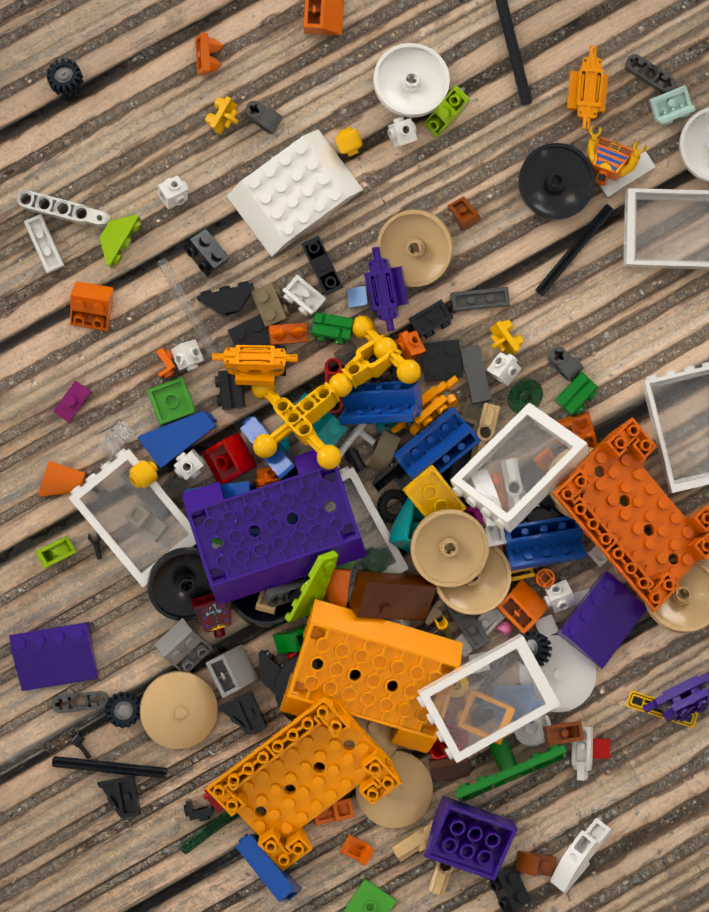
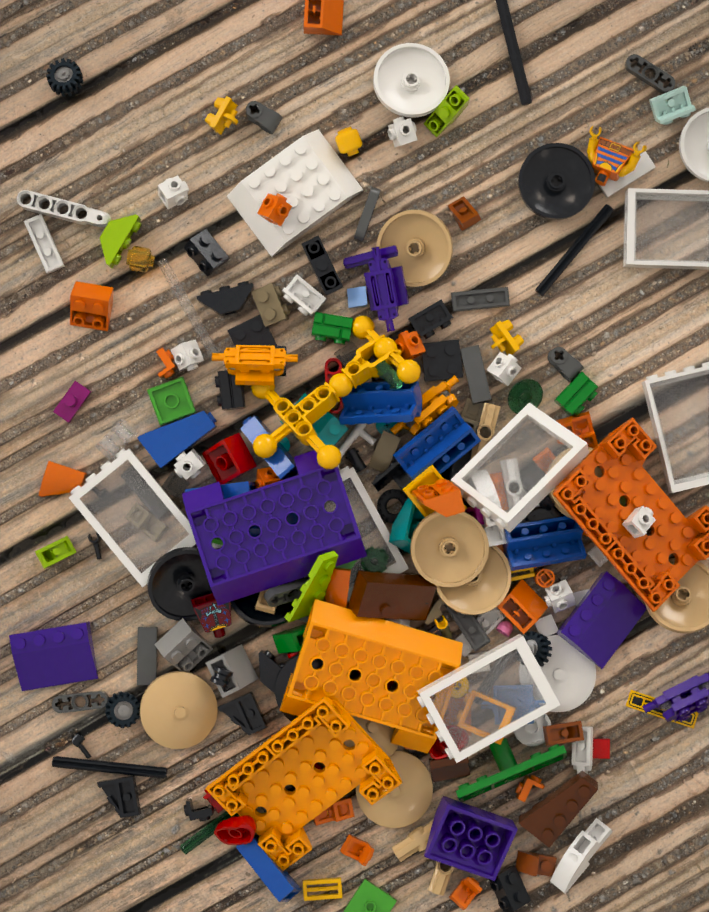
yellow head [128,460,158,489] -> none
orange tile [195,33,224,76] -> none
orange tile [268,322,309,345] -> none
light orange piece [566,45,609,131] -> none
none -> clear yellow head [126,246,155,272]
none -> dark grey tile [137,627,158,685]
none -> black wheel [210,666,234,688]
none -> red piece [214,815,257,845]
none -> orange brick [257,193,292,226]
none -> yellow tile [303,877,343,901]
none -> dark purple axle [343,245,398,269]
none -> dark grey beam [354,187,381,242]
none -> clear green arm [375,360,403,390]
none -> orange slope [412,479,465,517]
none -> orange bracket [449,877,483,910]
none -> orange bracket [515,775,545,802]
none -> reddish brown wedge [518,770,598,848]
none -> white brick [622,506,656,538]

